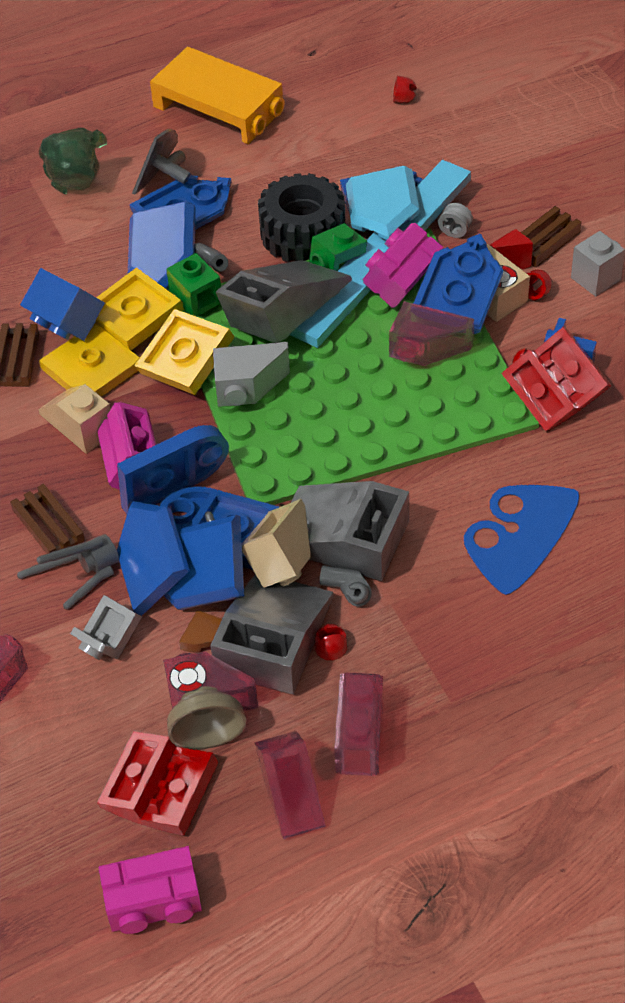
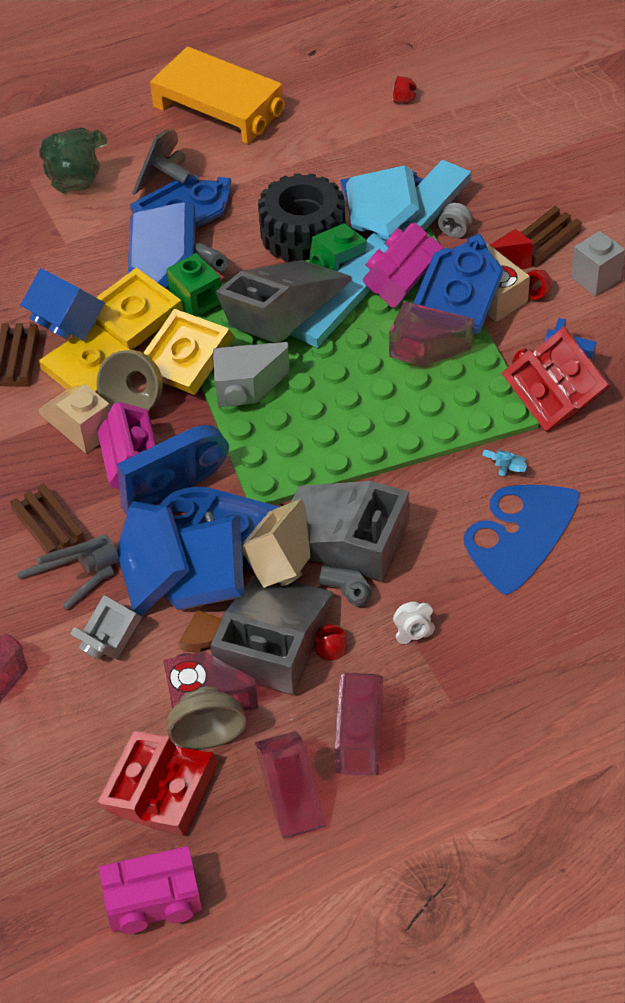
none -> dark tan piece [97,350,163,412]
none -> white plate [393,602,435,644]
none -> medium azure plant [482,449,527,476]

